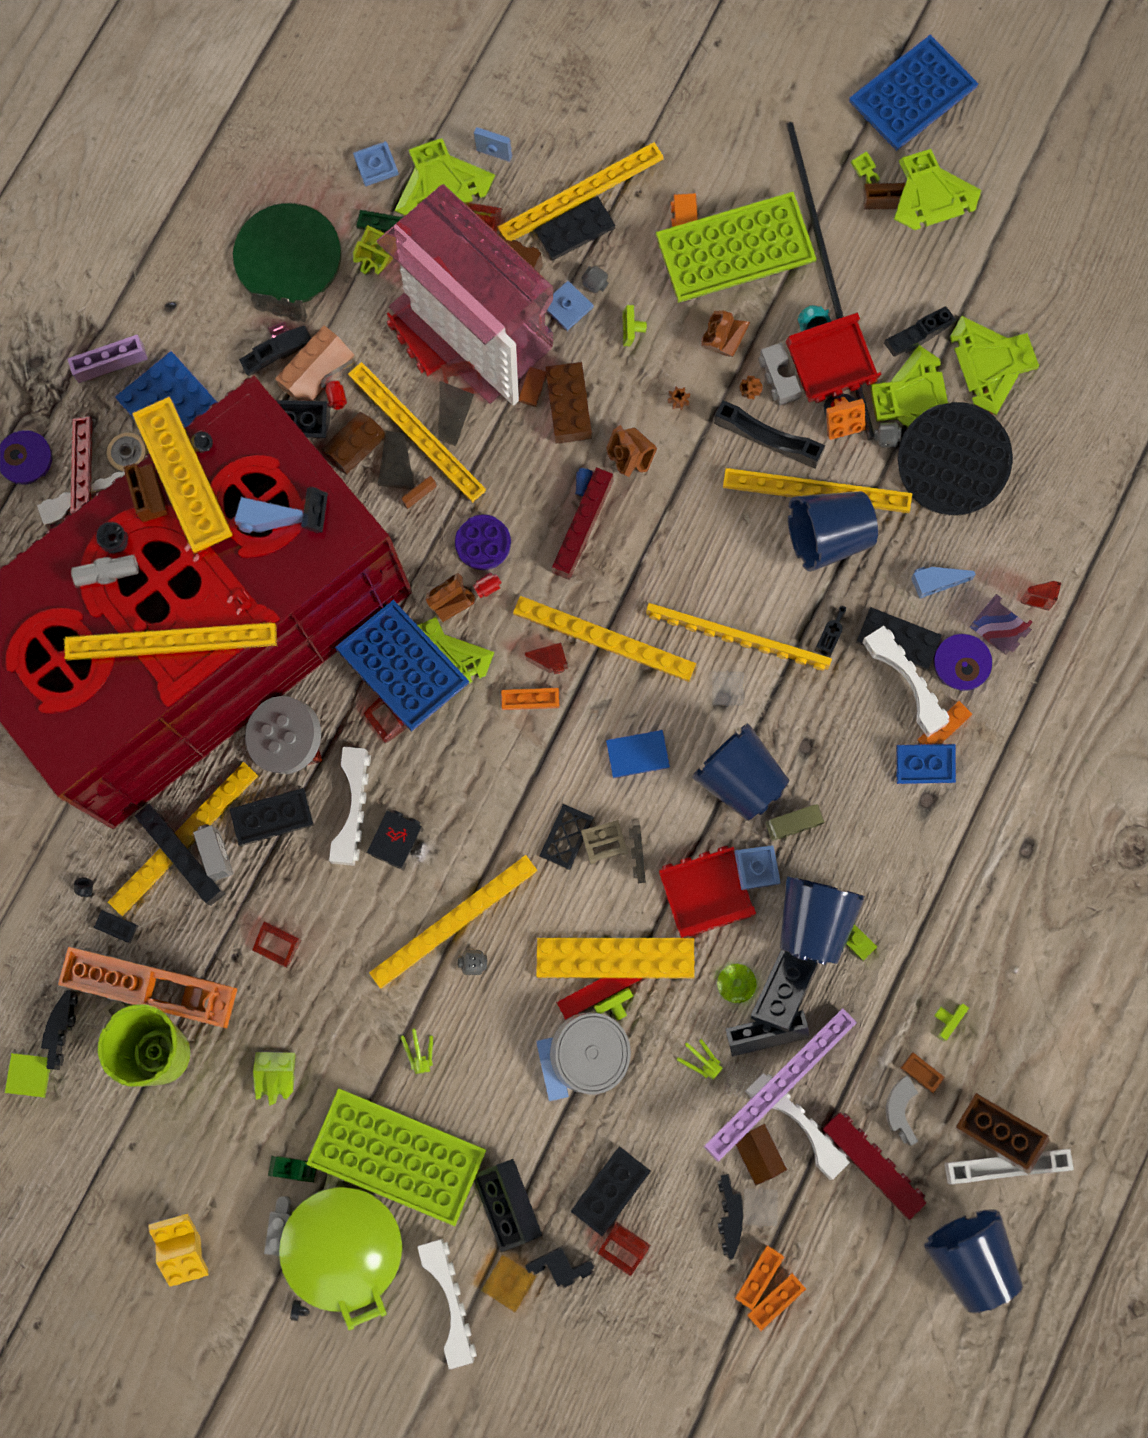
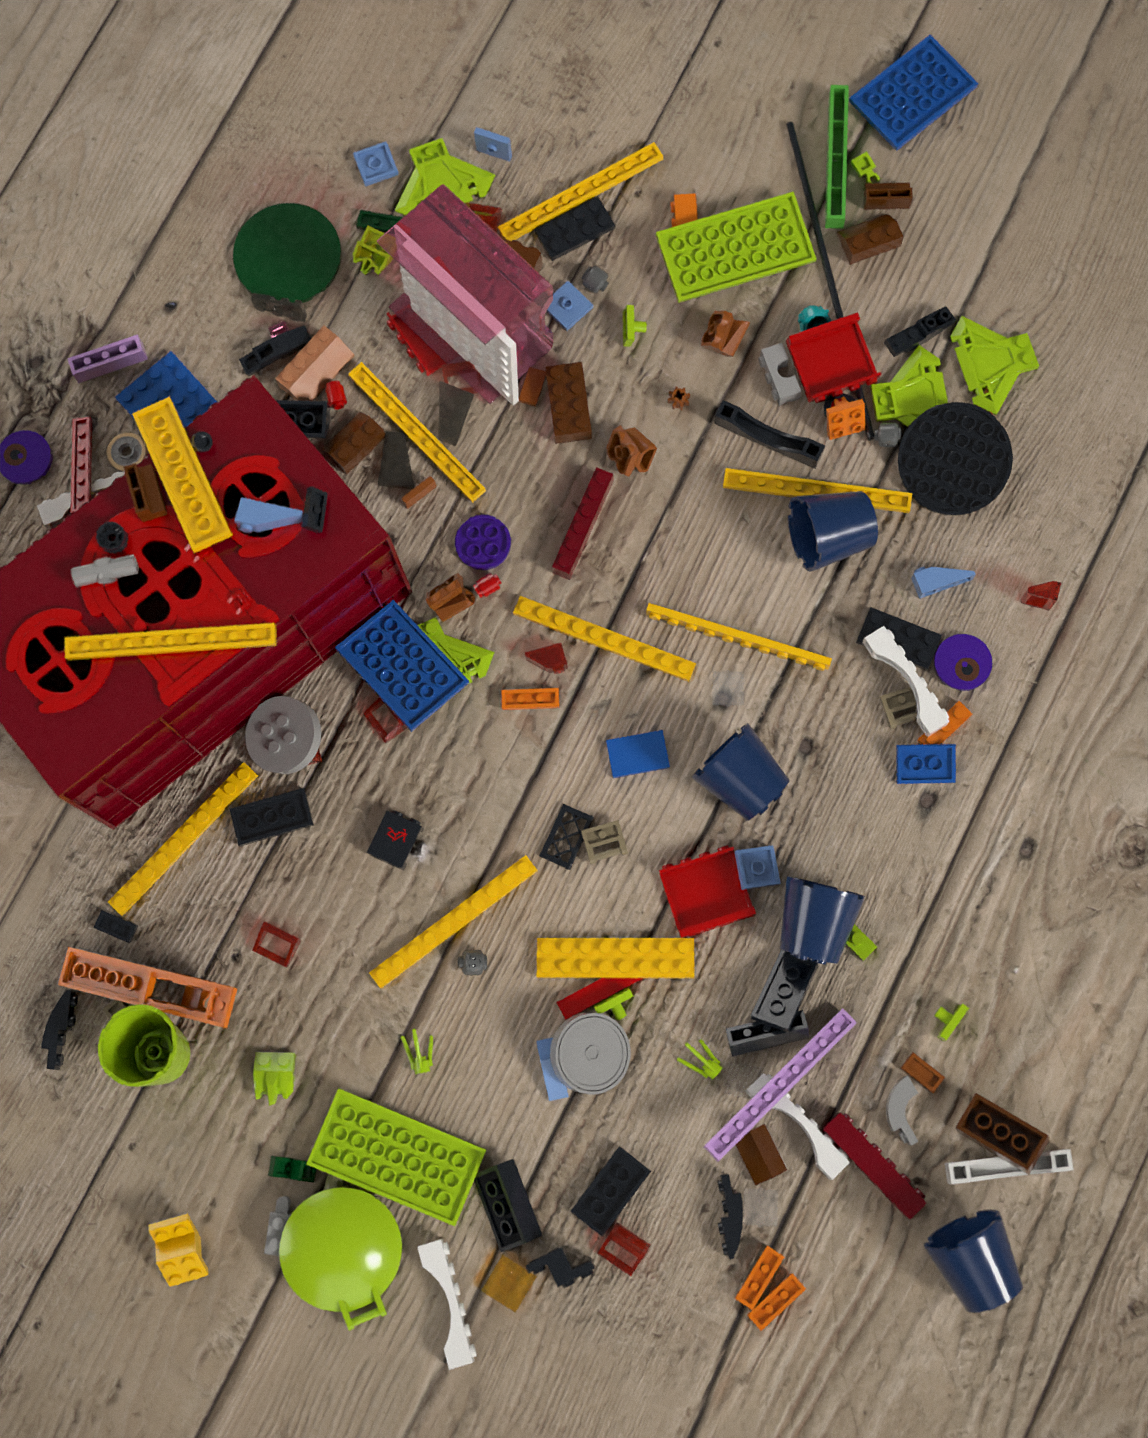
lime tile [5,1053,50,1098] -> none
black tile [73,877,94,897] -> none
black arch [134,803,226,906] -> none
light grey brick [193,824,234,881] -> none
black tile [290,1300,310,1321] -> none
clear piece [321,360,353,388] -> none
white arch [329,747,371,866] -> none
blue cone [575,468,593,496] -> none
clear smoke wing [629,819,646,884] -> none
clear neon green dish [717,964,757,1003] -> none
dark orange gear [739,376,762,399] -> none
olive beam [765,804,825,841] -> none
black piece [815,606,846,658] -> none
lime plate [894,149,981,231] -> none
clear purple panel [970,594,1033,655] -> none
none -> bright green brick [825,85,849,229]
none -> reddish brown slope [836,214,904,265]
none -> dark tan plate [880,687,917,730]

